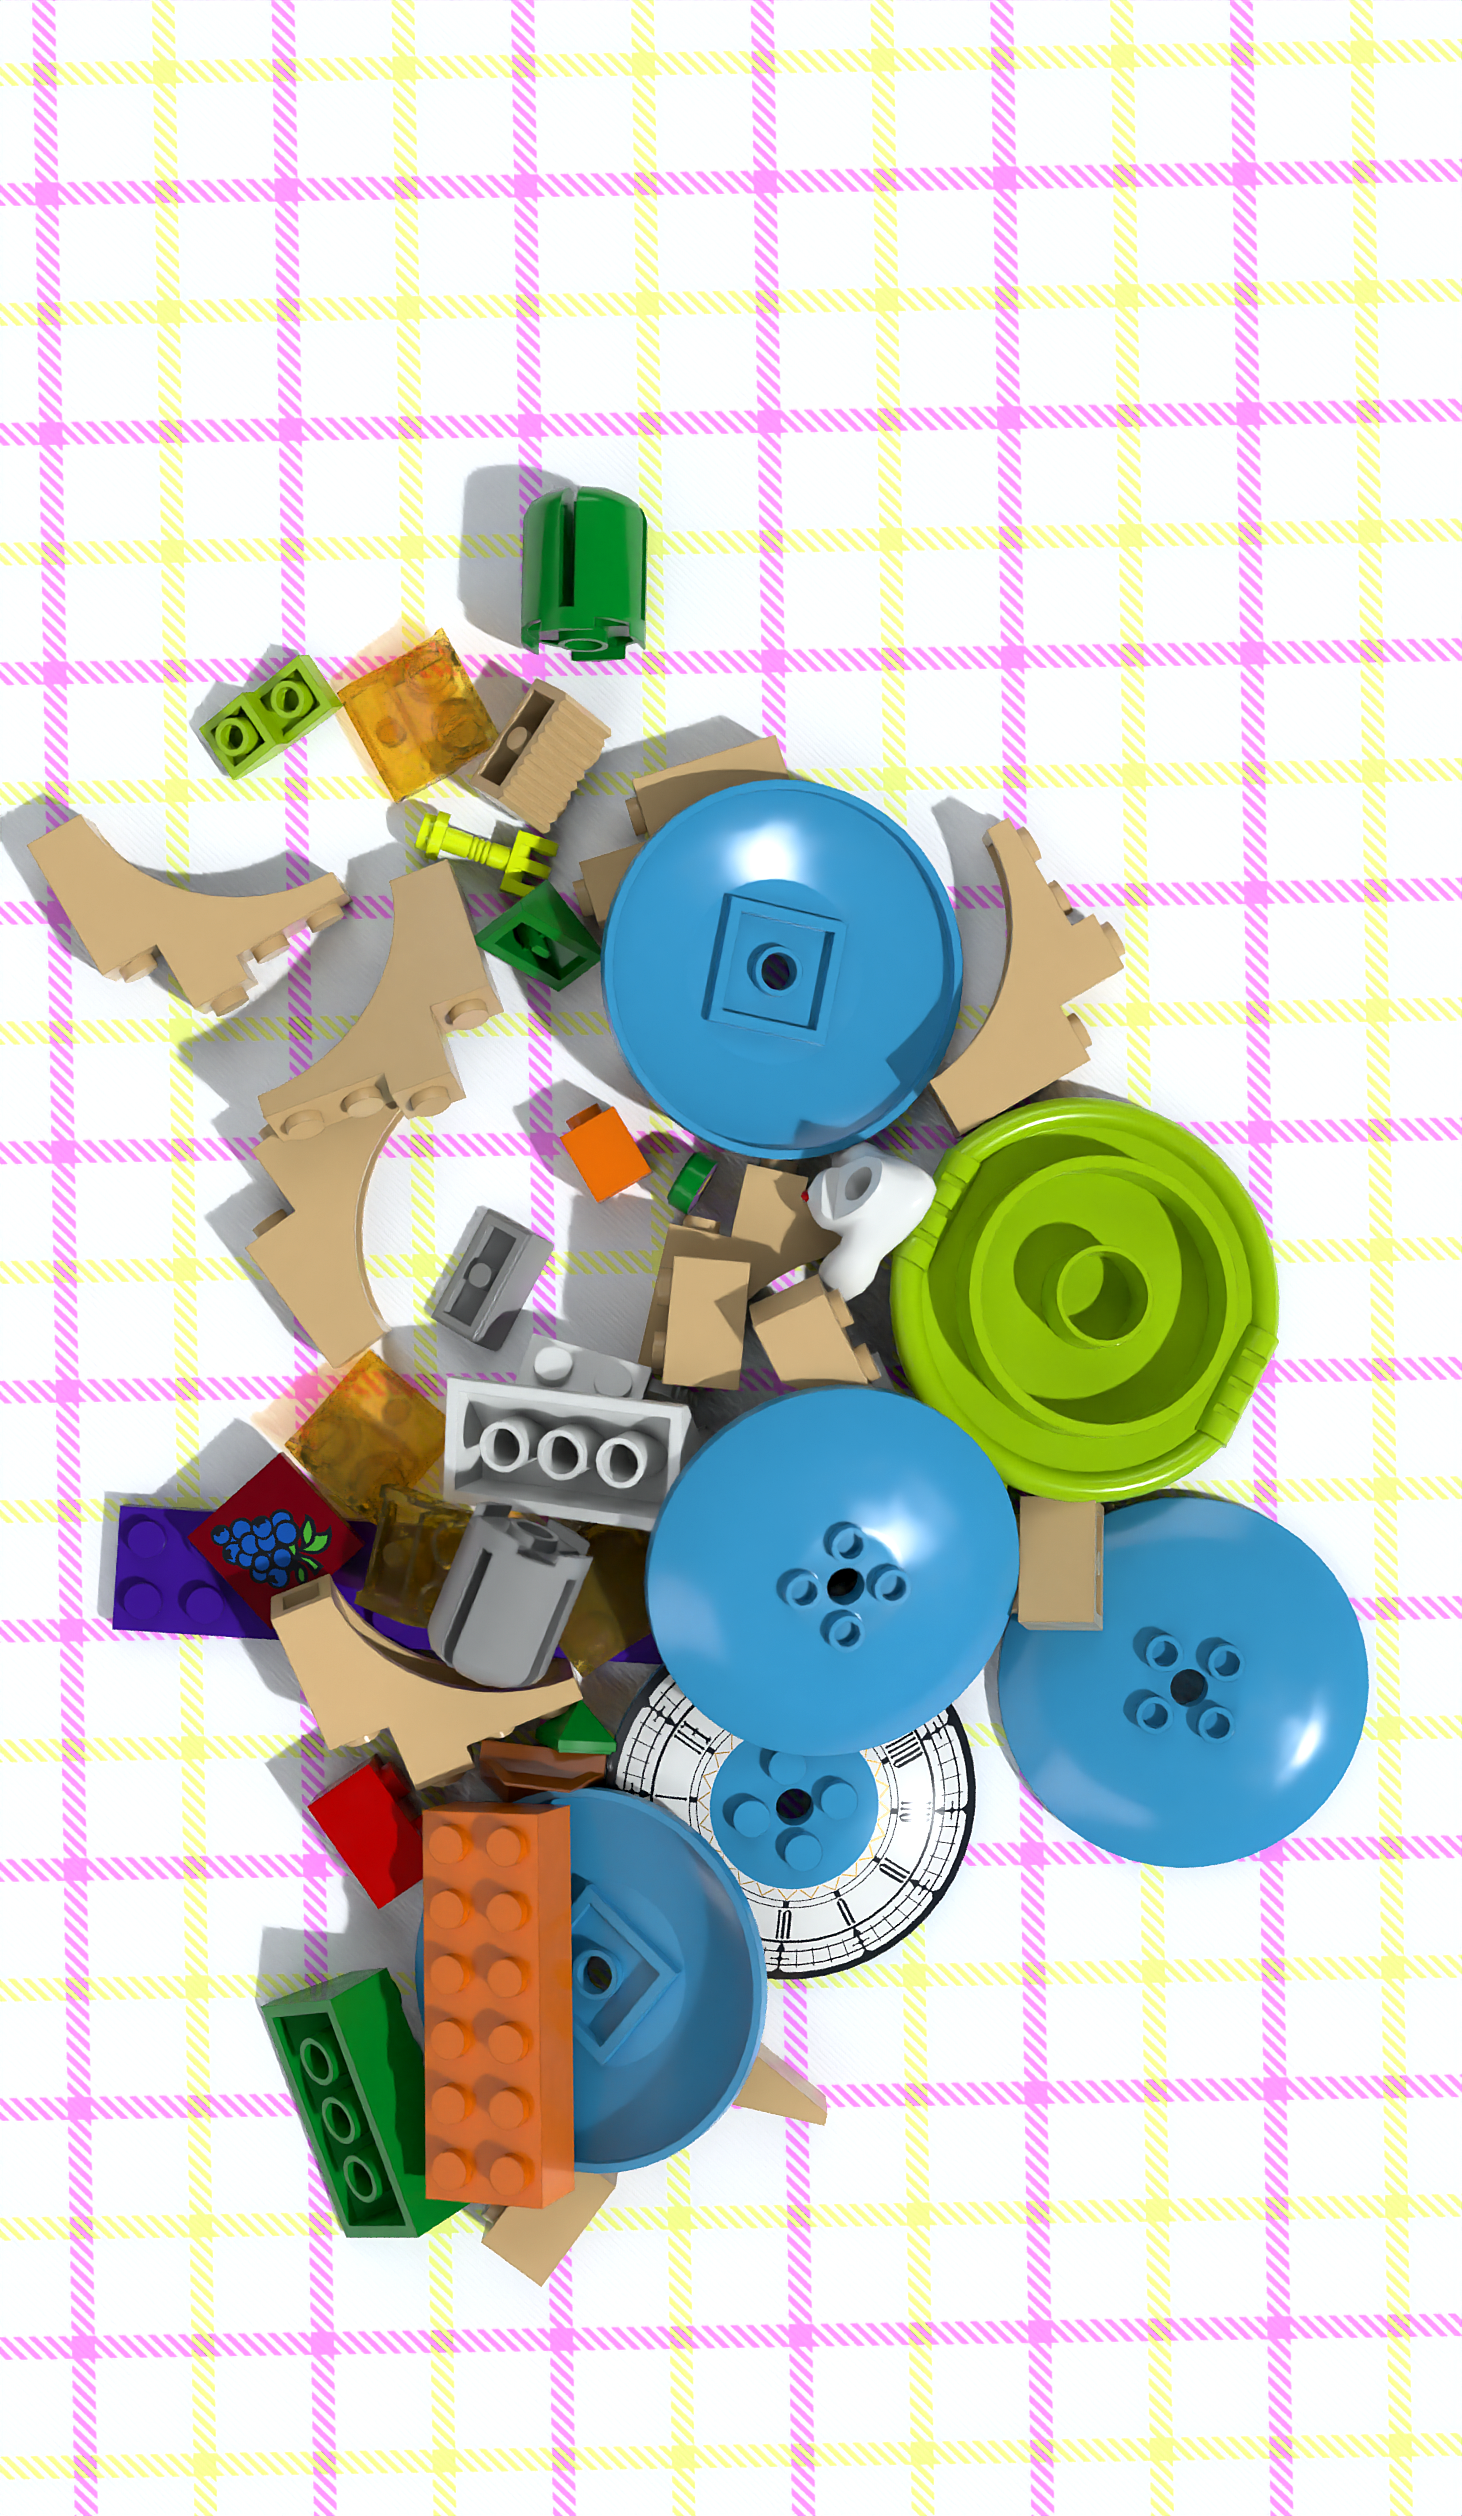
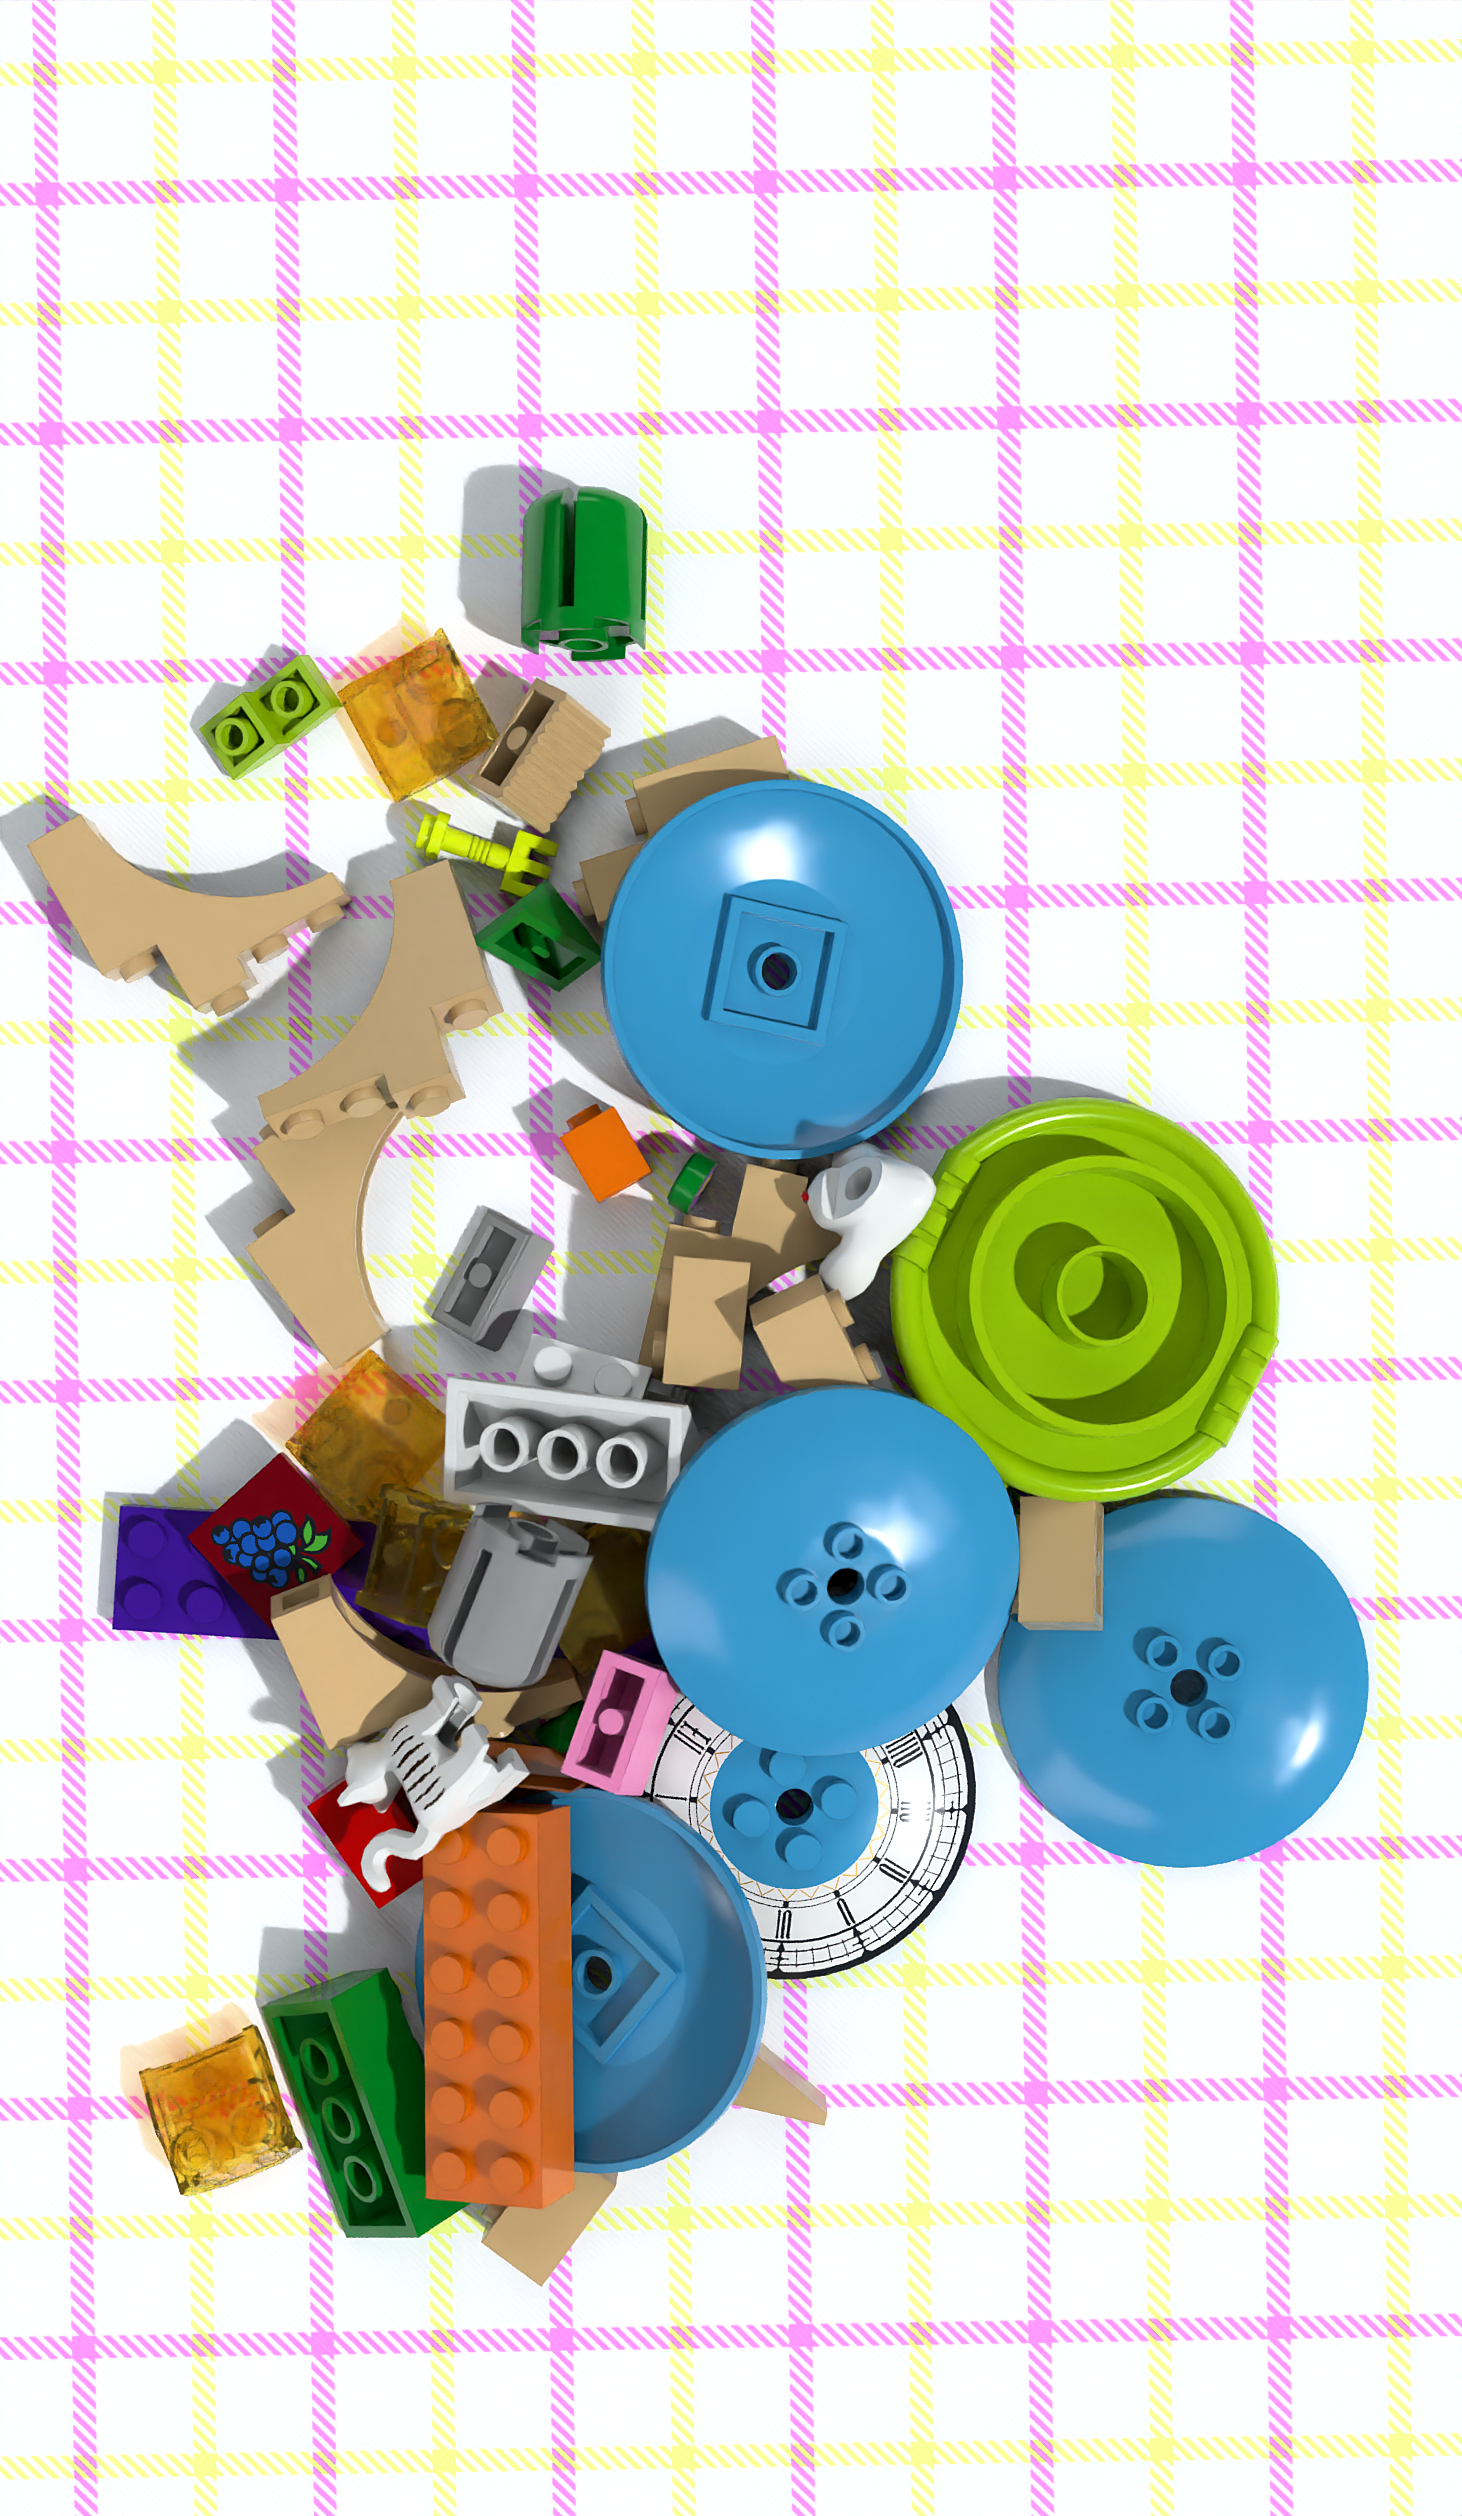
tan arch [926,817,1126,1138] -> none
none -> clear yellow slope [139,2024,303,2197]
none -> white animal [337,1675,530,1892]
none -> bright pink brick [560,1649,680,1796]

